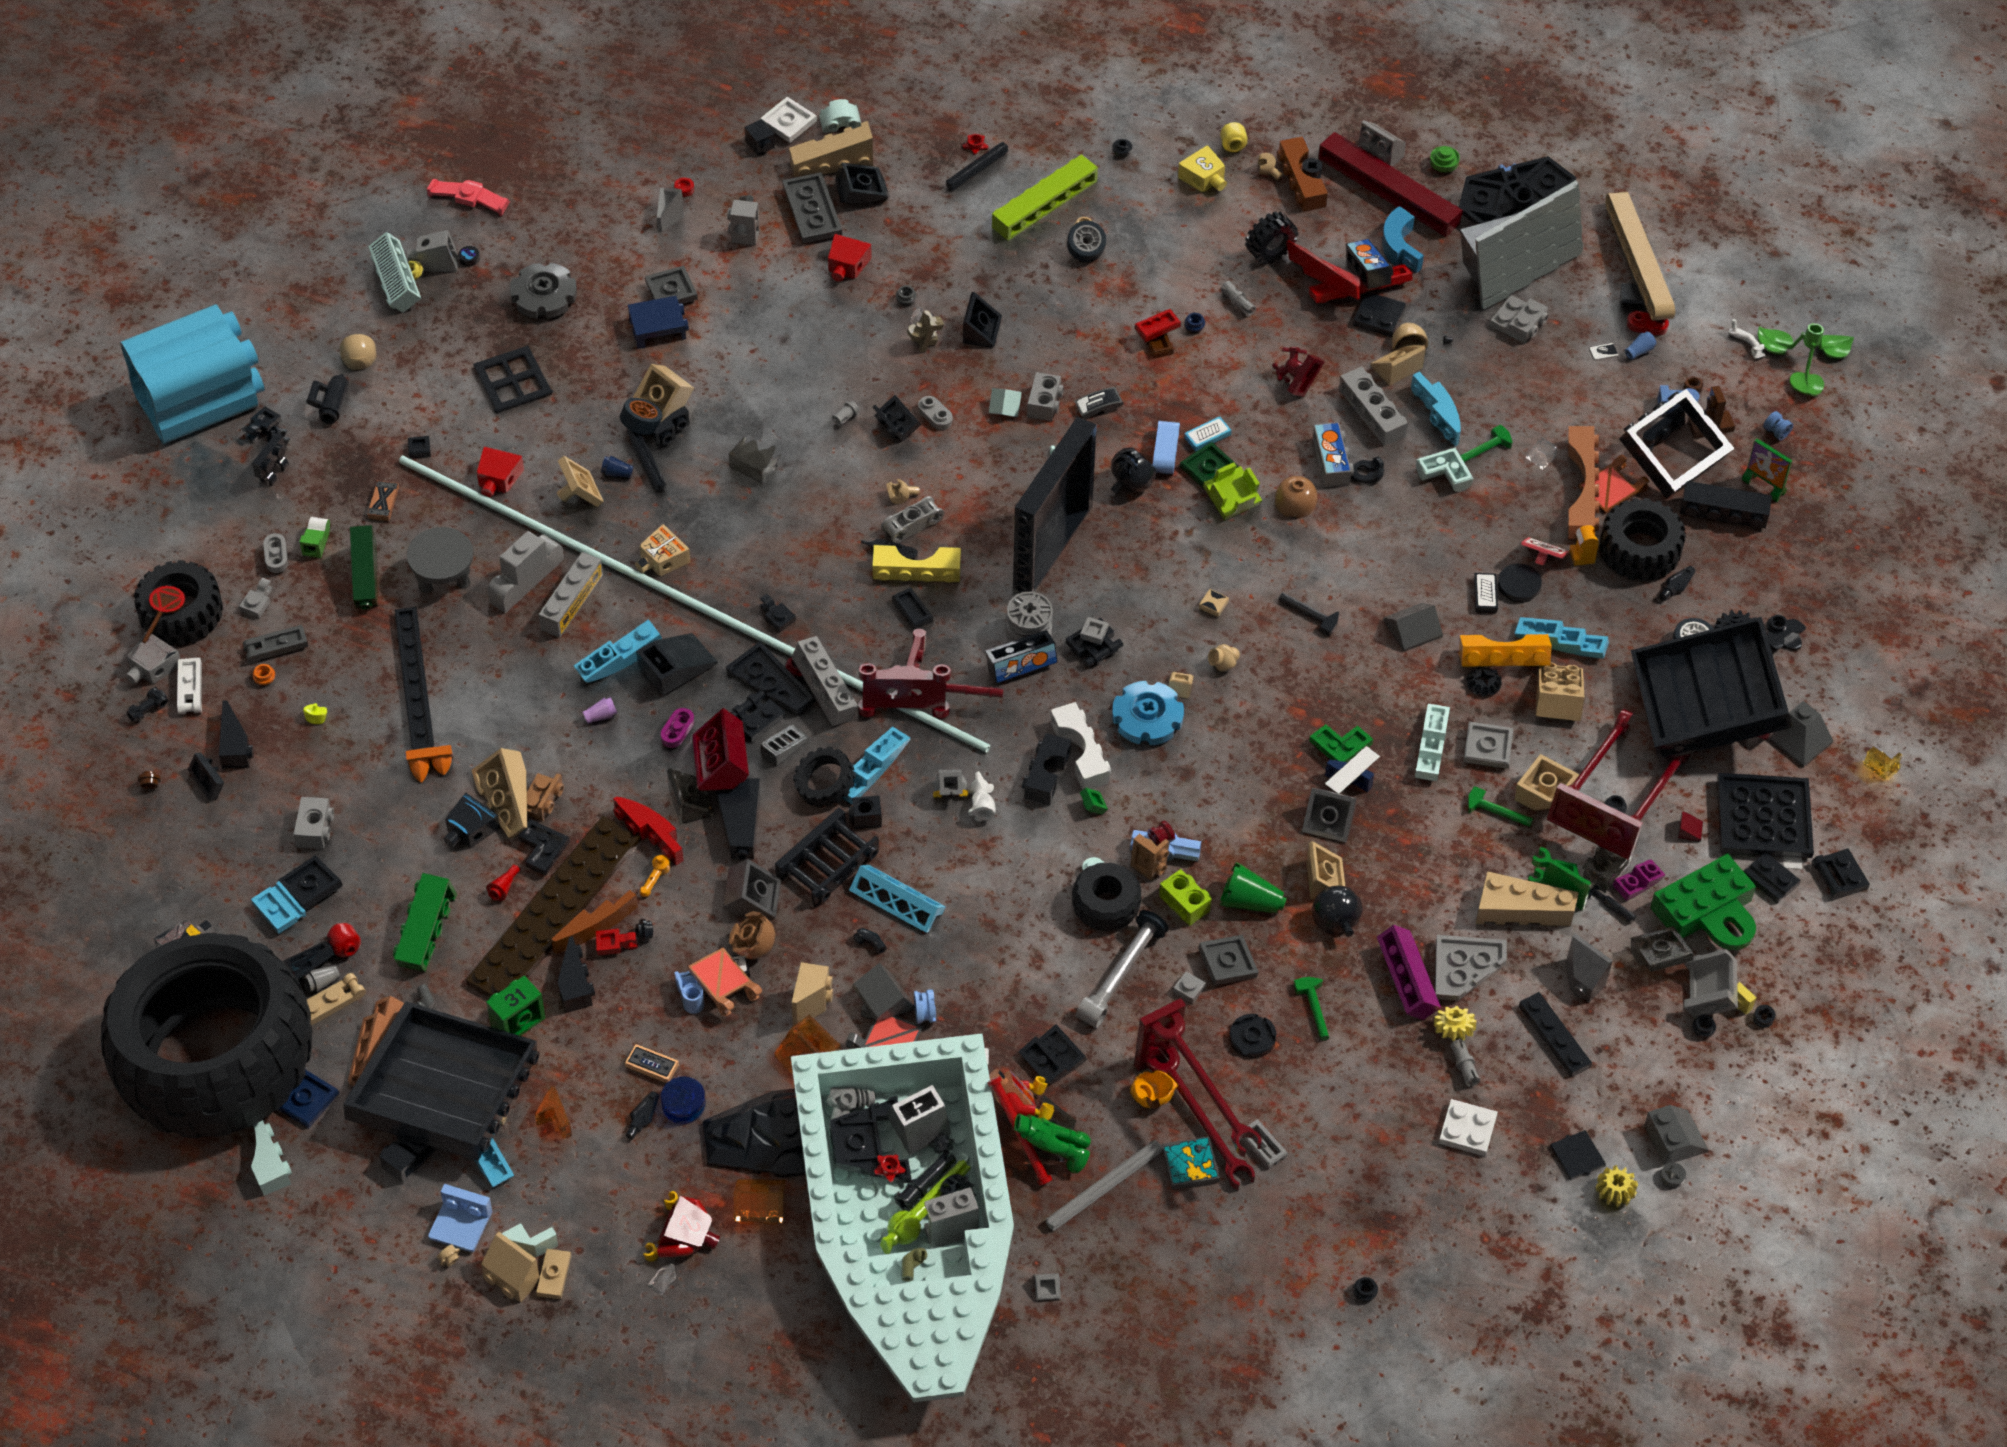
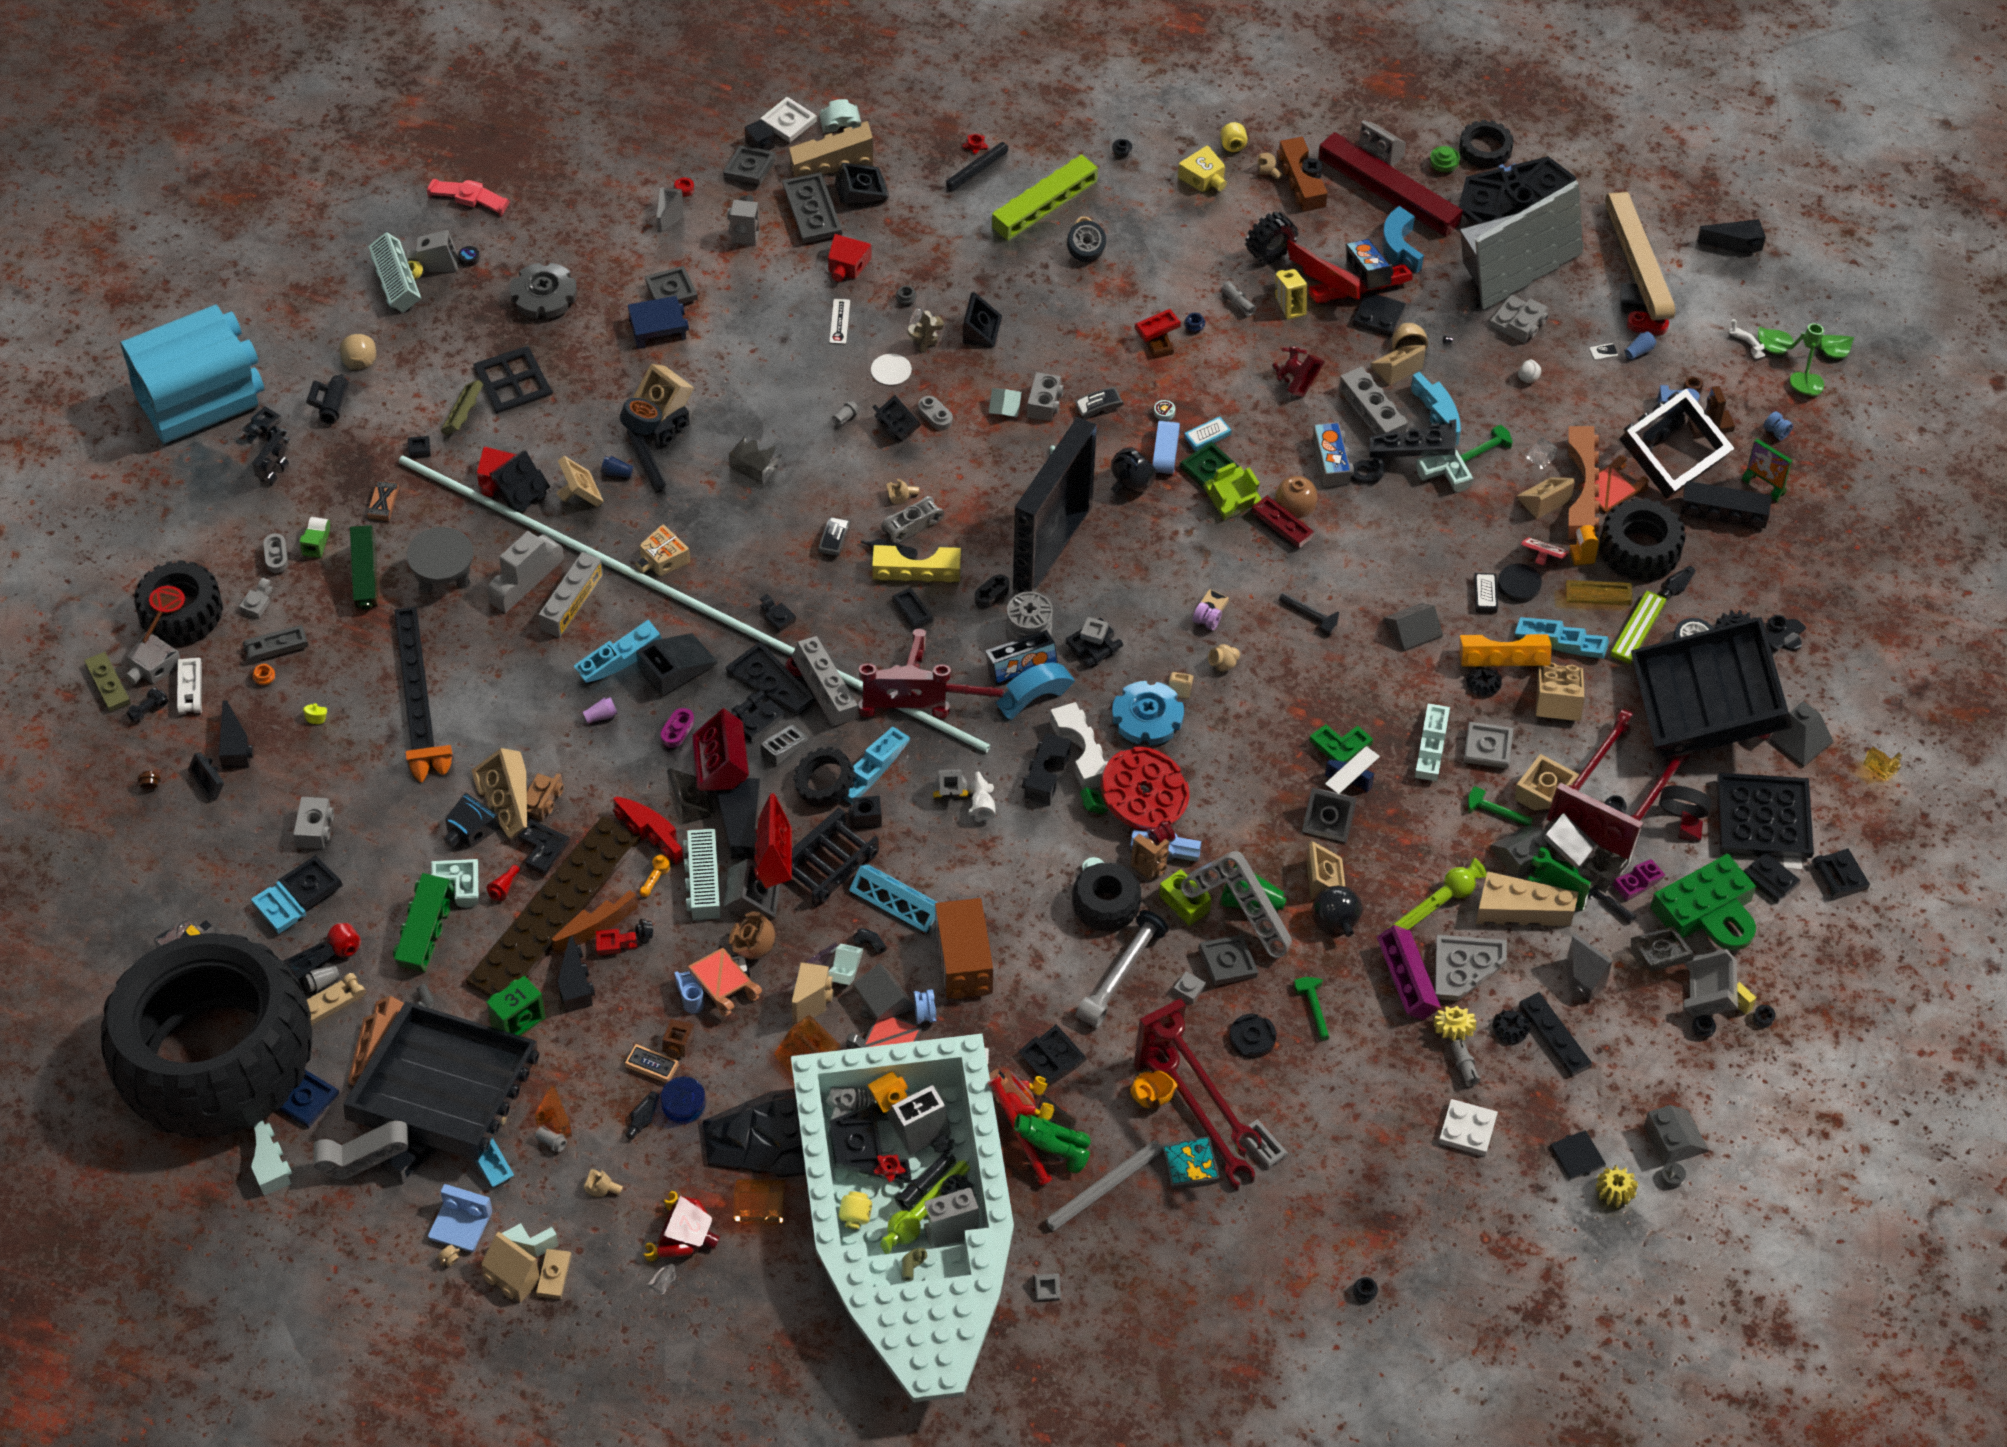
none -> olive plate [84,652,131,712]
none -> light grey beam [313,1121,408,1180]
none -> light aqua brick [431,859,479,908]
none -> olive plate [441,380,483,436]
none -> black plate [489,451,550,511]
none -> light grey pin [535,1125,567,1152]
none -> tan piece [584,1169,623,1197]
none -> reddish brown brick [662,1019,694,1059]
none -> light aqua brick [683,829,720,920]
none -> dark grey plate [723,145,777,185]
none -> red slope [754,793,792,888]
none -> piece [796,942,838,978]
none -> slope [818,517,851,556]
none -> light aqua slope [829,944,863,985]
none -> white sticker [830,299,850,343]
none -> light yellow head [838,1191,872,1229]
none -> light orange brick [867,1071,908,1113]
none -> white sticker [871,354,912,385]
none -> dark orange brick [935,898,993,999]
none -> black beam [975,574,1010,609]
none -> dark azure arch [996,663,1075,720]
none -> red plate [1100,747,1189,831]
none -> tile [1154,400,1175,421]
none -> light grey beam [1181,851,1292,958]
none -> lavender wheel [1192,602,1222,631]
none -> dark red plate [1252,495,1314,548]
none -> light yellow torso [1275,269,1307,320]
none -> black wing [1369,419,1457,458]
none -> lime piece [1387,858,1487,930]
none -> black tyre [1459,120,1514,169]
none -> dark grey slope [1490,825,1556,879]
none -> black gear [1492,1008,1531,1043]
none -> tan slope [1517,477,1575,519]
none -> white piece [1518,359,1541,383]
none -> slope [1543,813,1597,869]
none -> clear yellow plate [1565,580,1633,606]
none -> lime tile [1610,591,1667,665]
none -> black tyre [1659,785,1712,818]
none -> black slope [1697,219,1766,253]

